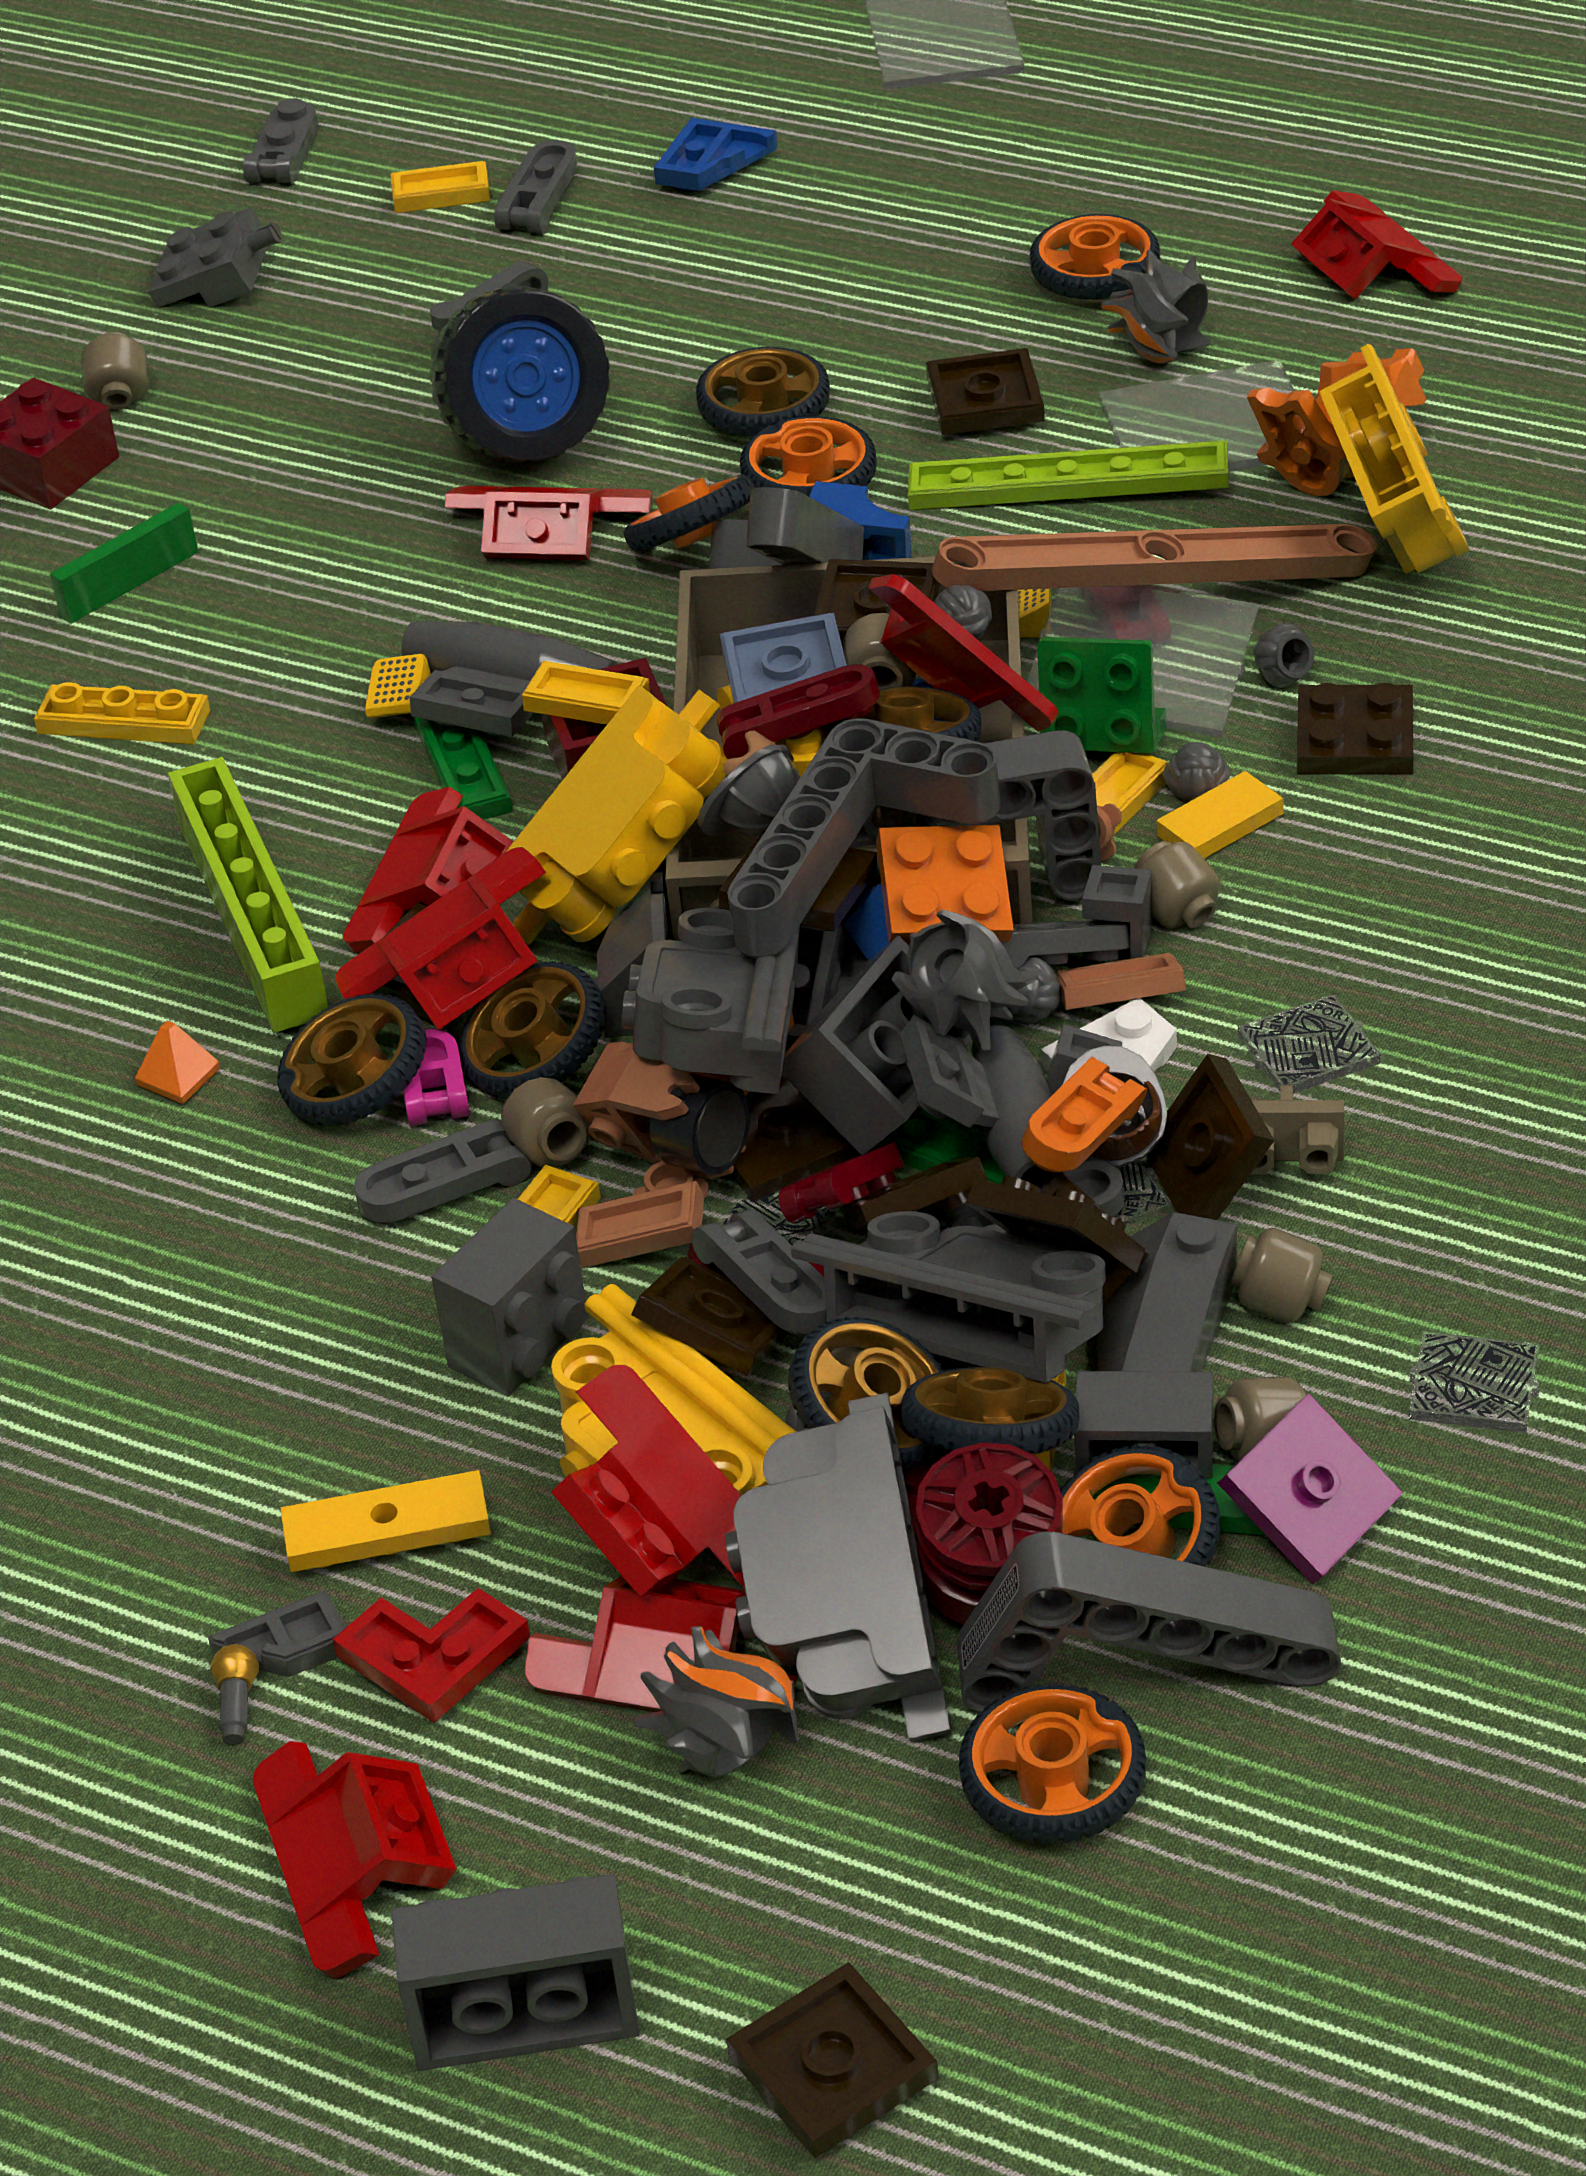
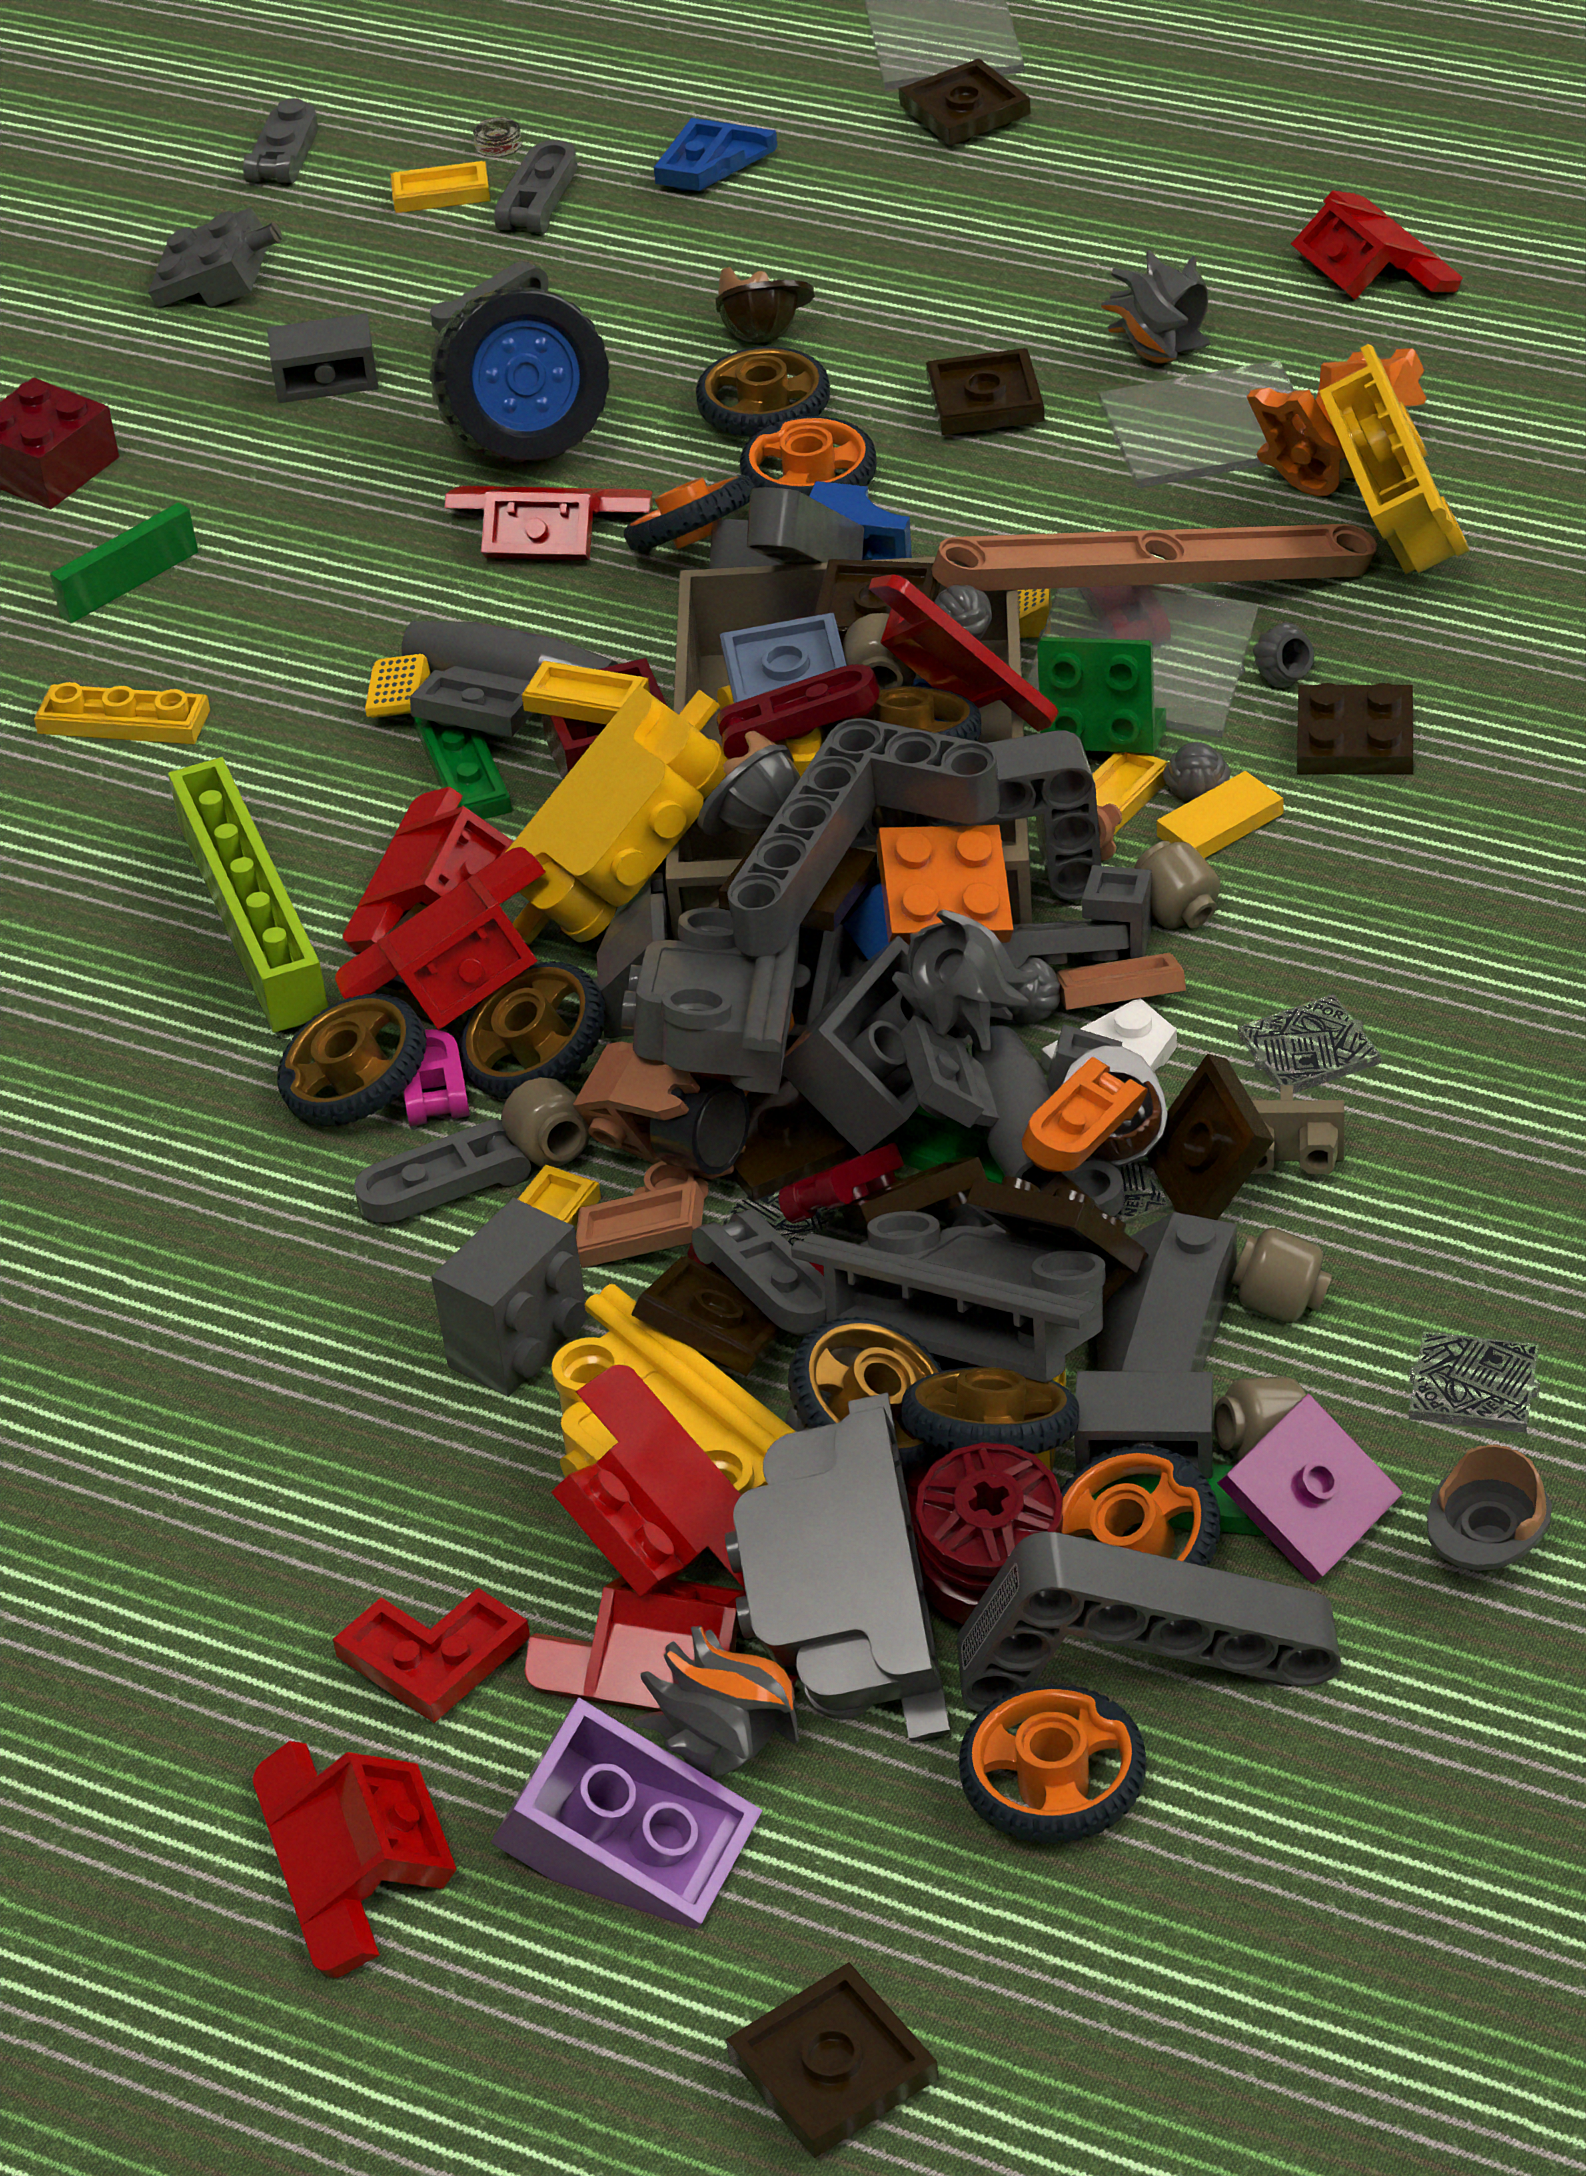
dark tan head [82,332,148,409] -> none
orange slope [135,1020,220,1104] -> none
dark grey tile [208,1590,346,1677] -> none
piece [210,1644,259,1745] -> none
yellow tile [280,1470,491,1572] -> none
dark grey brick [391,1874,640,2071] -> none
lime tile [908,441,1229,510] -> none
orange wheel [1030,214,1160,300] -> none
none -> dark grey brick [267,313,379,403]
none -> clear smoke tile [473,117,522,158]
none -> medium lavender slope [490,1698,763,1929]
none -> dark brown piece [715,267,815,344]
none -> dark brown plate [899,58,1031,145]
none -> dark grey piece [1427,1445,1552,1571]

